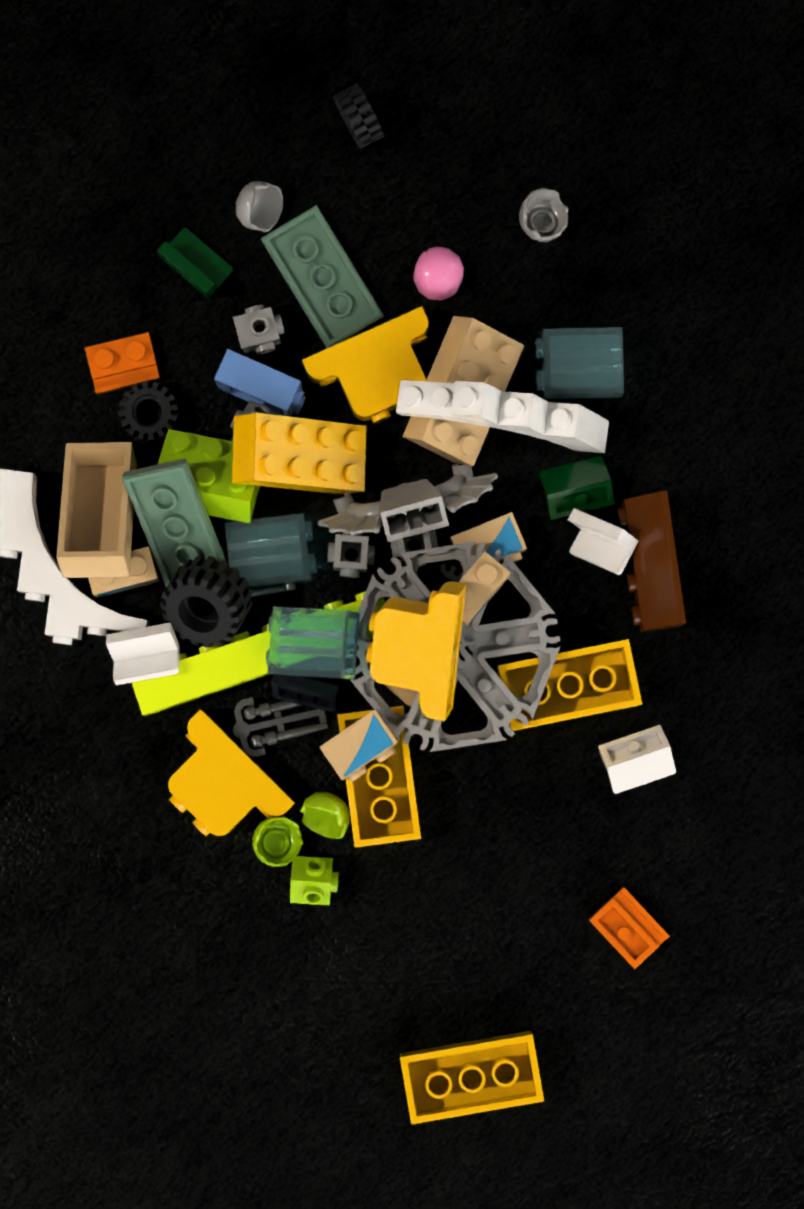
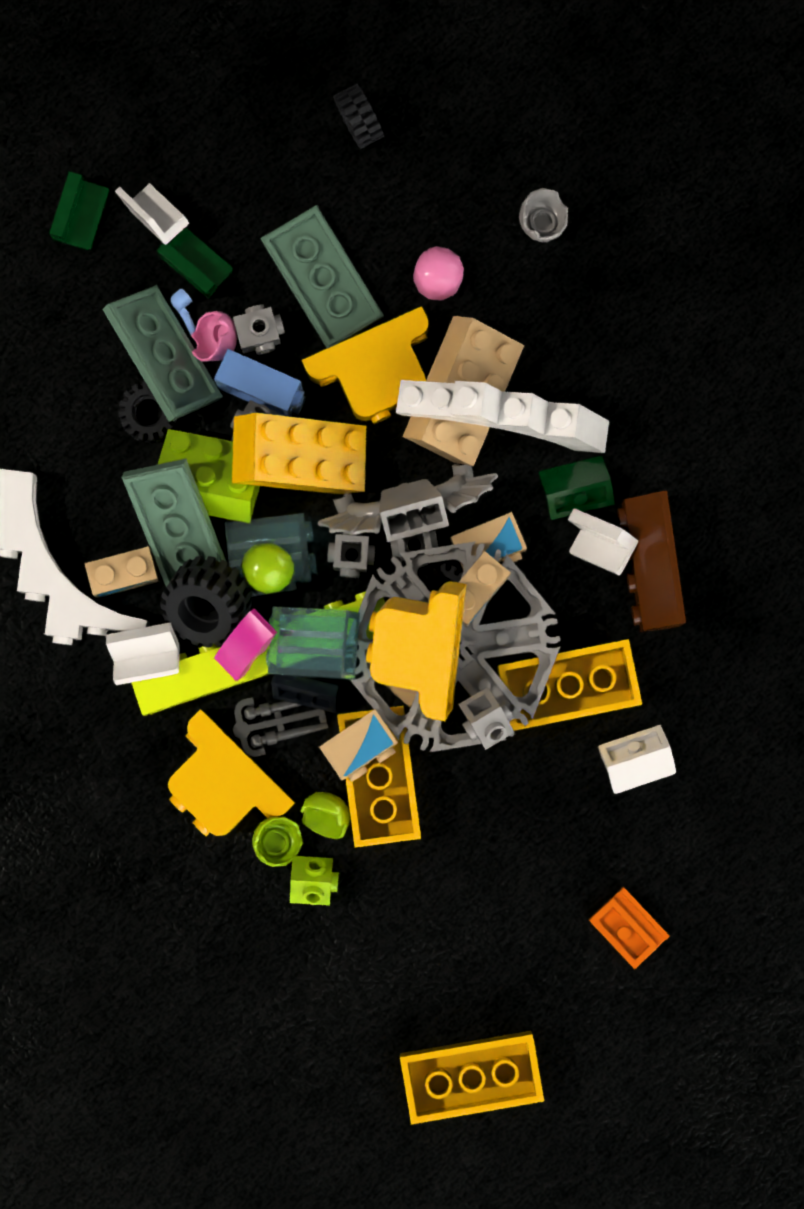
tan piece [56,442,137,578] -> none
orange plate [85,332,160,395] -> none
light grey hair [236,181,283,232] -> none
clear light blue brick [536,327,624,399] -> none
none -> dark green panel [49,171,109,250]
none -> sand green tile [102,285,223,422]
none -> white panel [115,183,189,245]
none -> light blue hand [171,288,196,335]
none -> bright pink hair [191,311,237,362]
none -> dark pink slope [214,608,277,681]
none -> lime hair [241,542,294,594]
none -> light grey brick [459,687,515,750]

